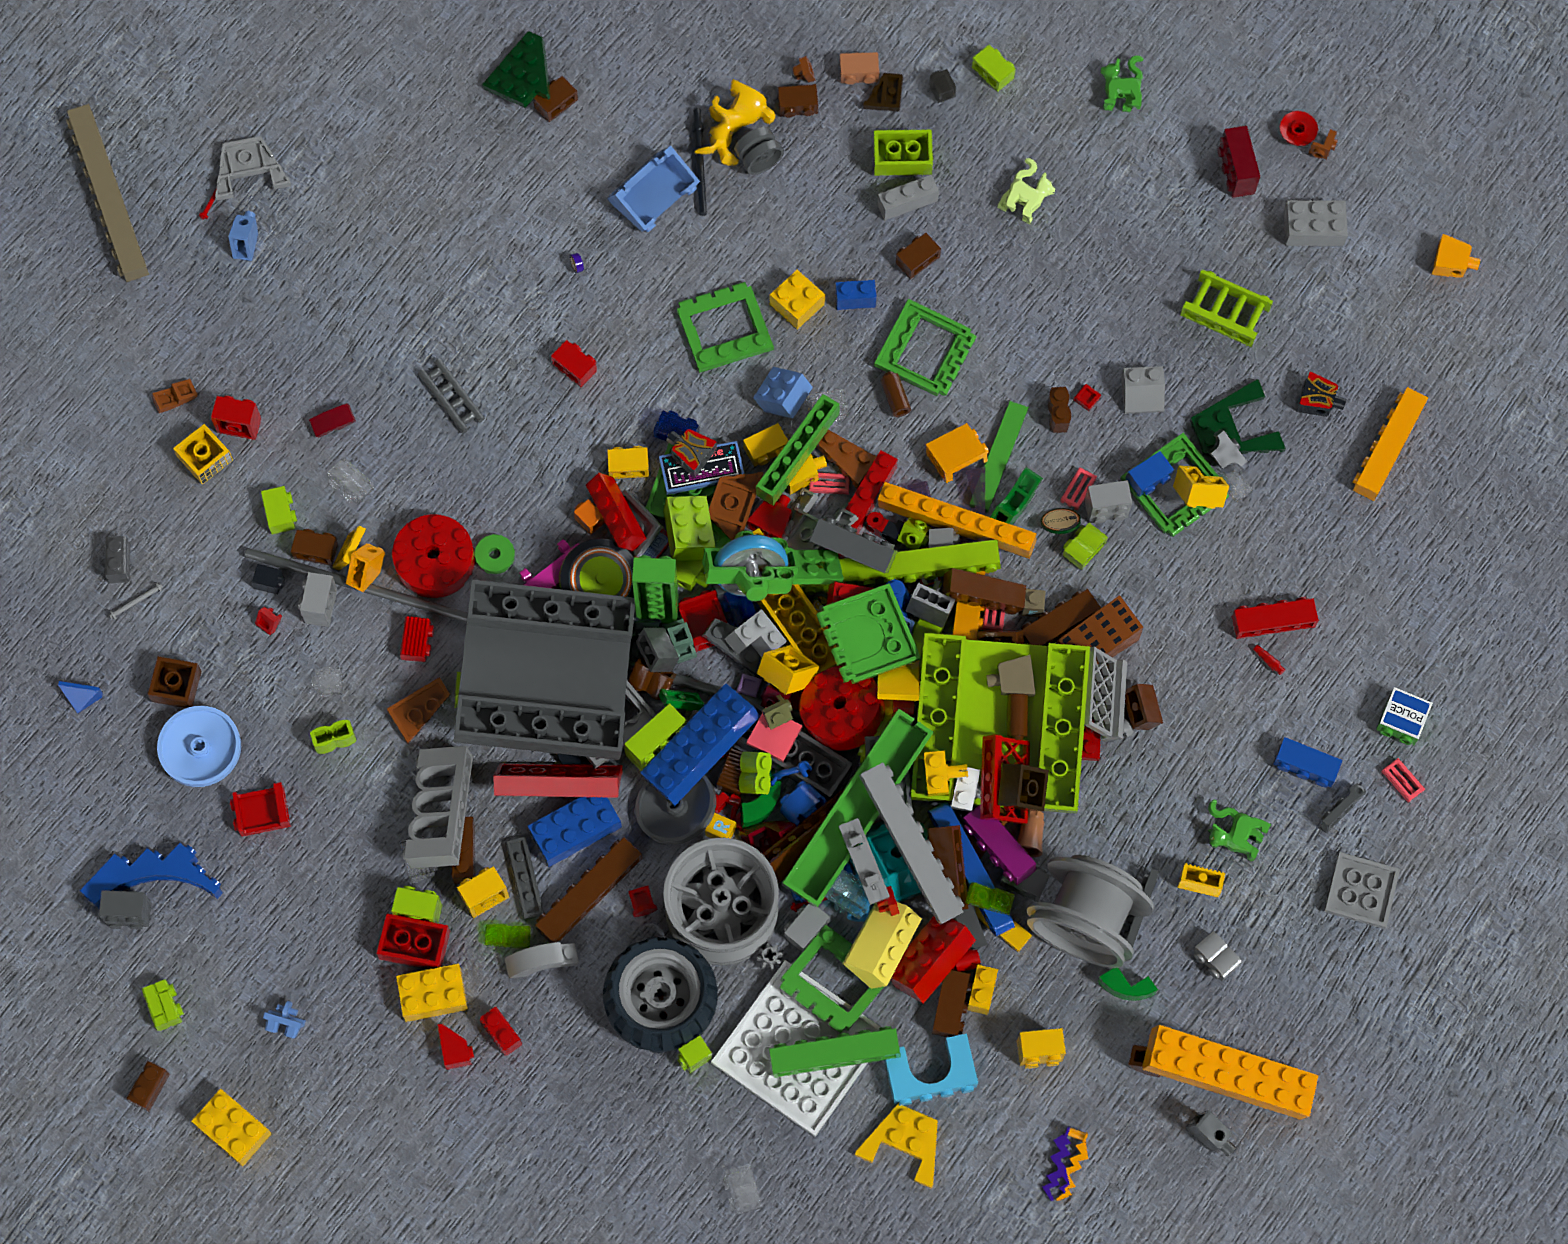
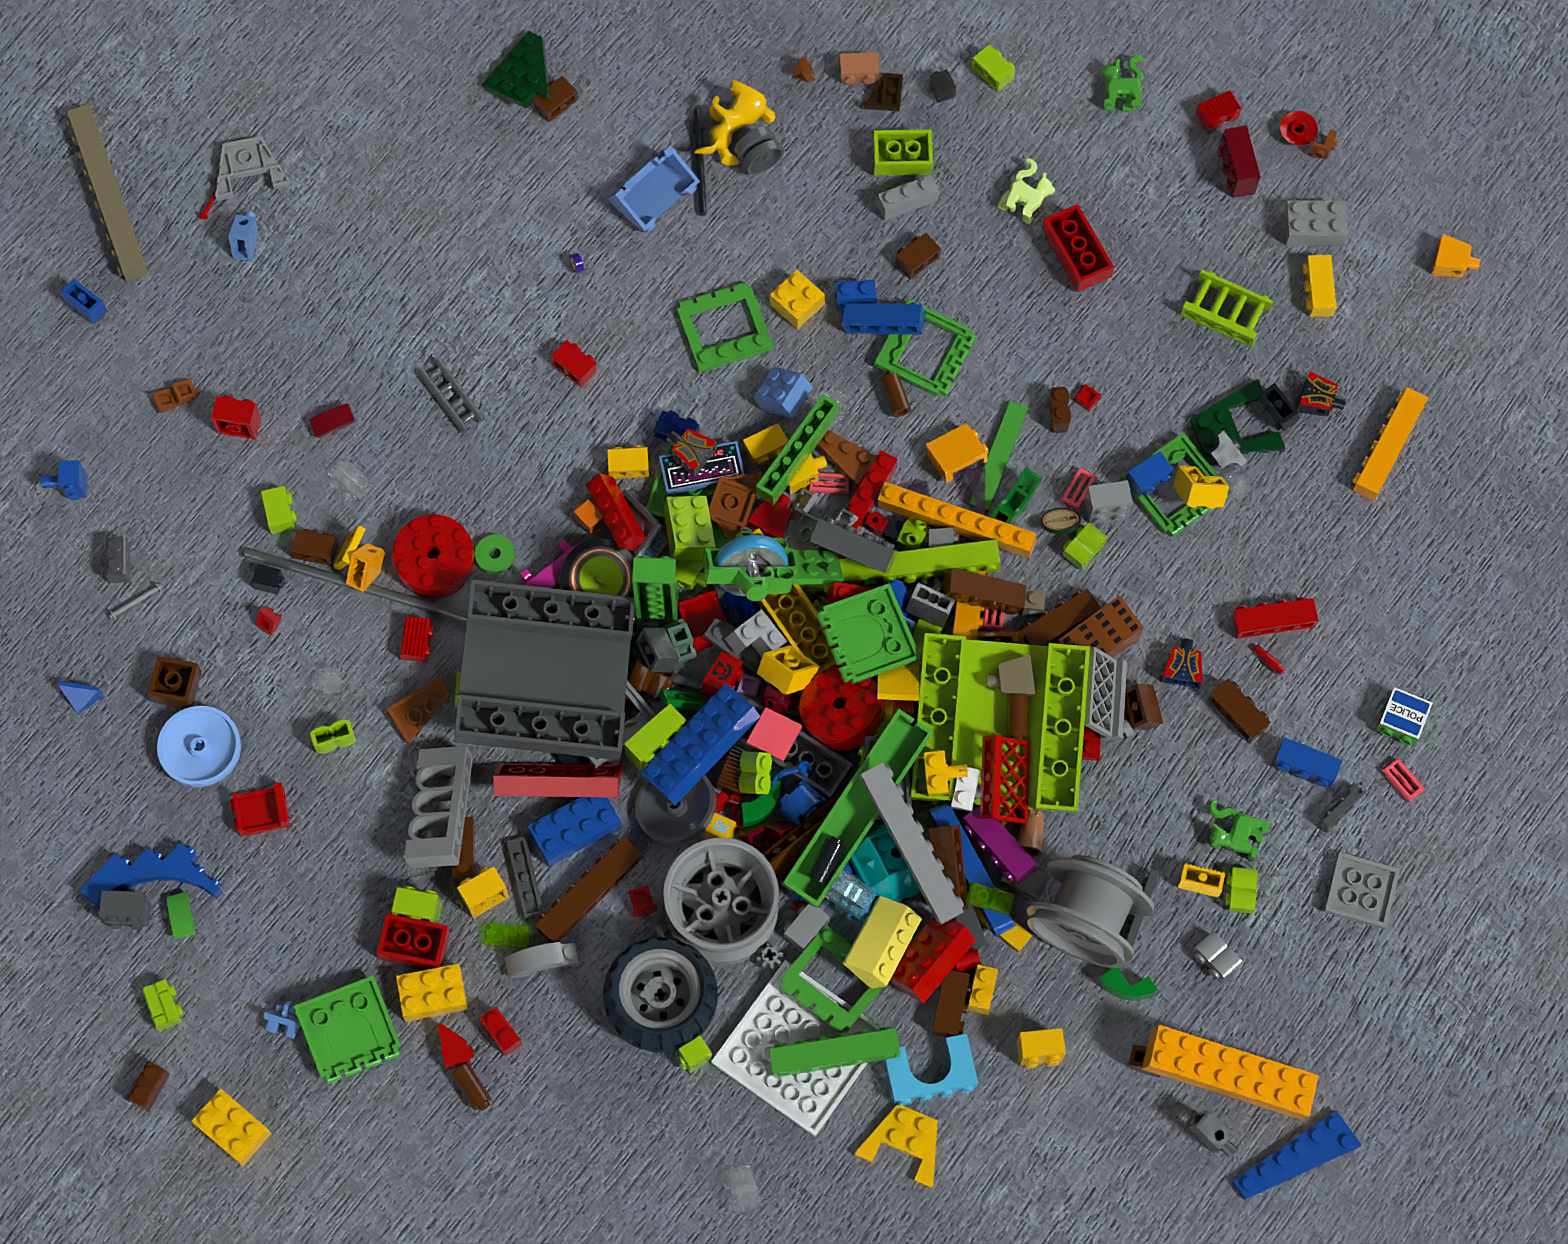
yellow brick [173,424,233,485] -> none
light grey brick [298,572,338,627] -> none
olive bracket [762,695,793,730] -> none
reddish brown brick [778,84,818,118] -> none
light grey hinge [839,818,890,905] -> none
red tile [877,886,900,916] -> none
dark brown brick [998,763,1049,812] -> none
piece [1042,1126,1088,1201] -> none
light grey slope [1121,366,1165,414] -> none
none -> blue brick [41,460,88,500]
none -> blue brick [60,278,107,324]
none -> bright green slope [167,891,195,940]
none -> bright green hinge [293,975,401,1084]
none -> reddish brown brick [451,1063,492,1112]
none -> red brick [701,651,745,697]
none -> black brick [808,836,845,885]
none -> blue brick [842,302,925,335]
none -> red brick [1042,204,1114,293]
none -> torso [1161,638,1203,689]
none -> red brick [1195,90,1242,130]
none -> reddish brown brick [1208,679,1271,744]
none -> lime brick [1225,867,1258,914]
none -> blue wing [1232,1110,1362,1200]
none -> black brick [1259,383,1299,432]
none -> yellow brick [1302,255,1337,317]

